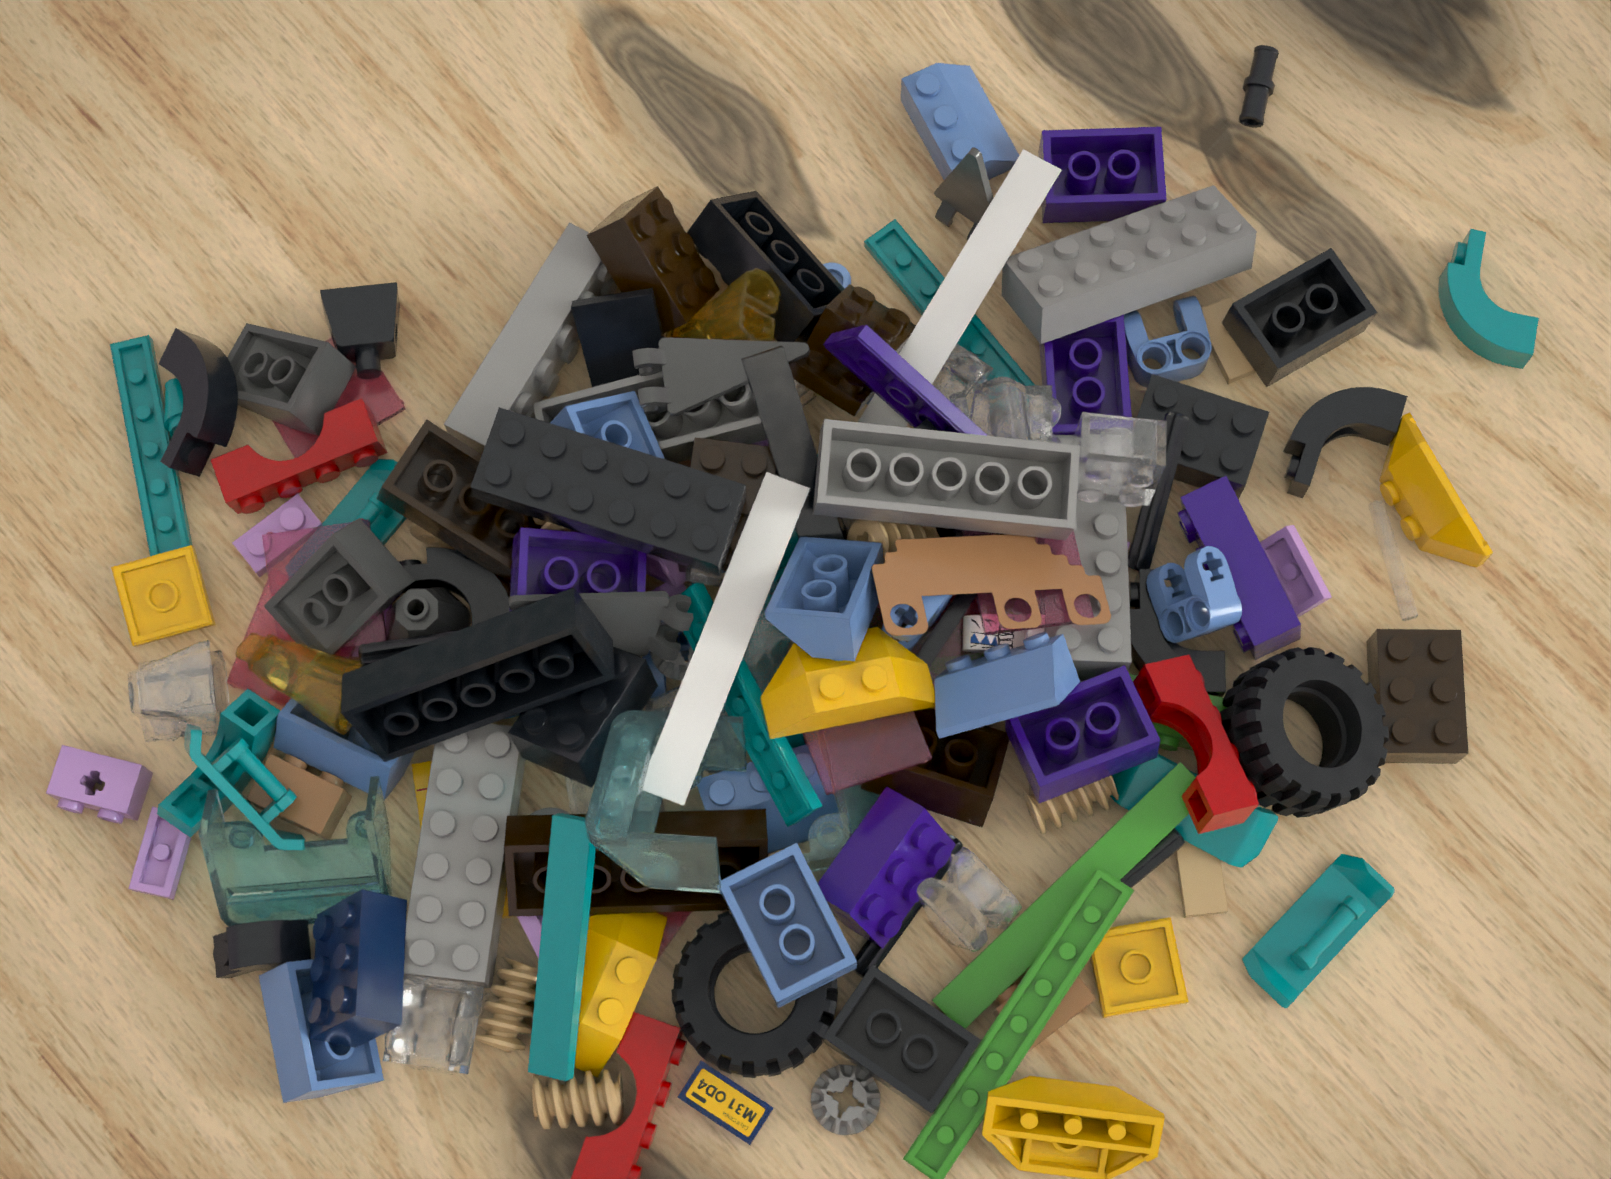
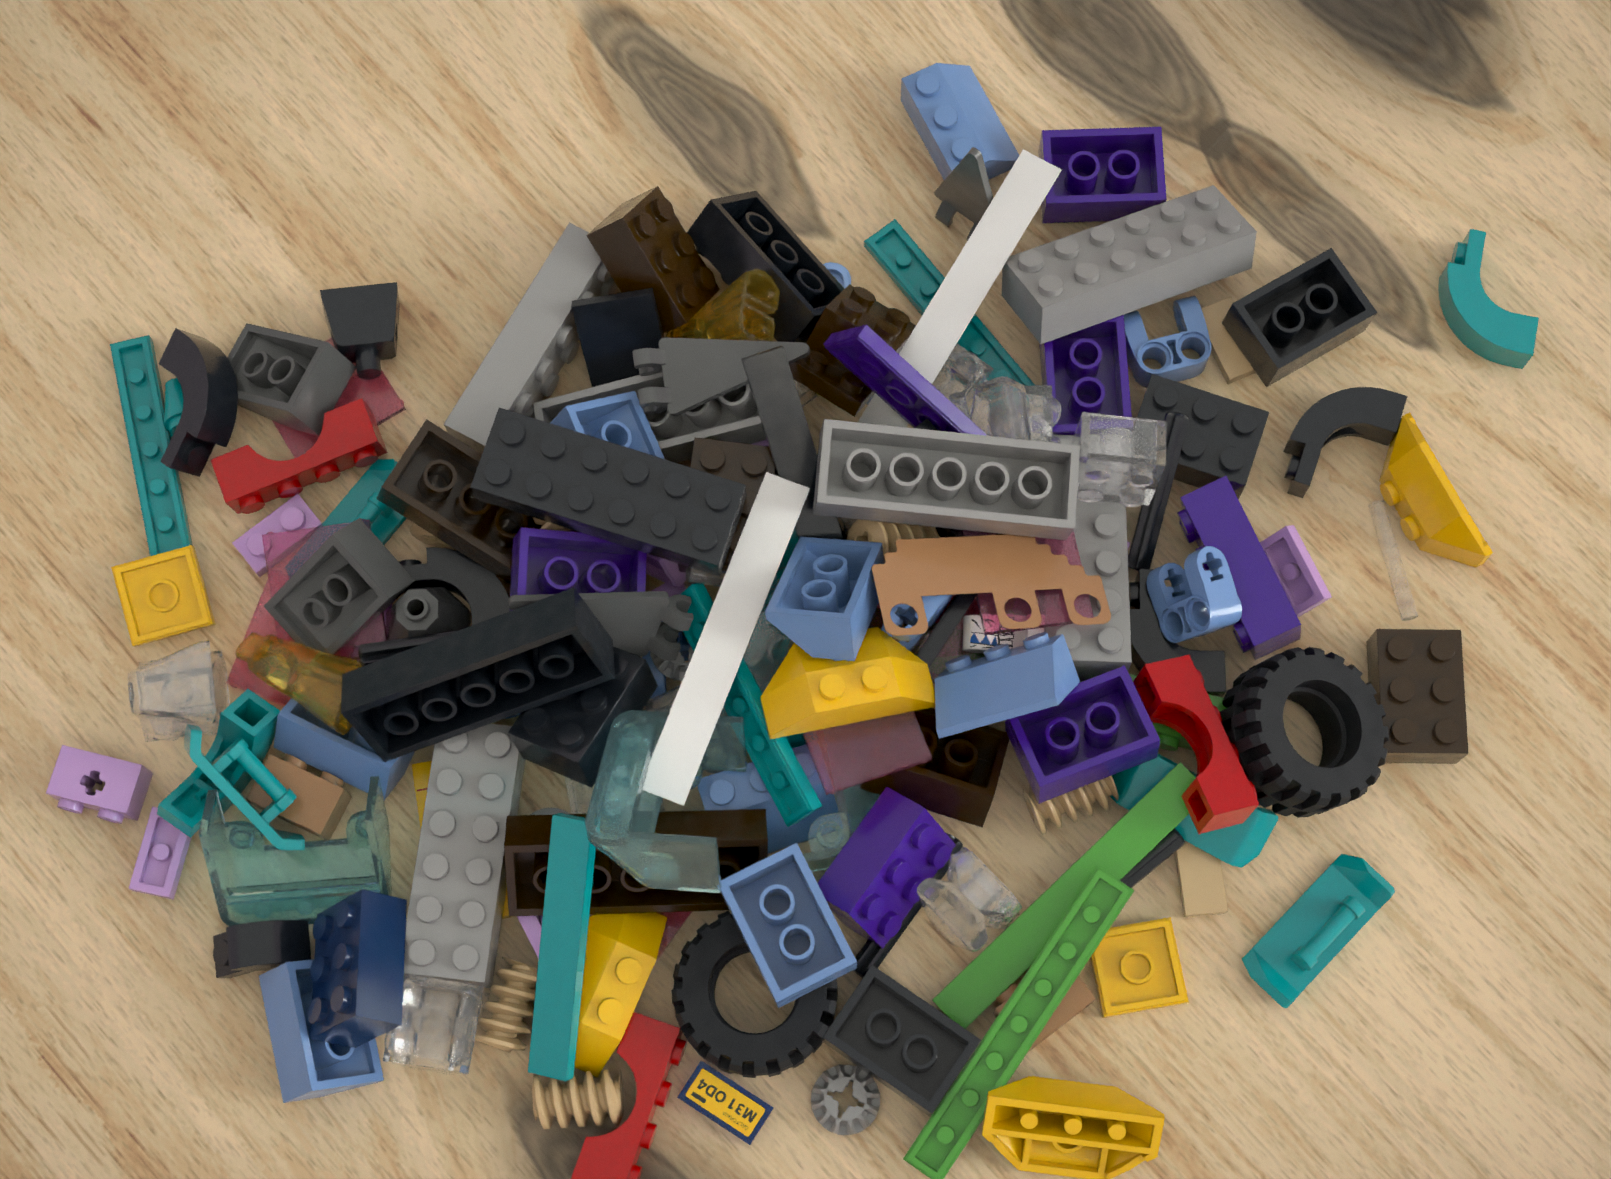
black pin [1239,45,1279,128] -> none

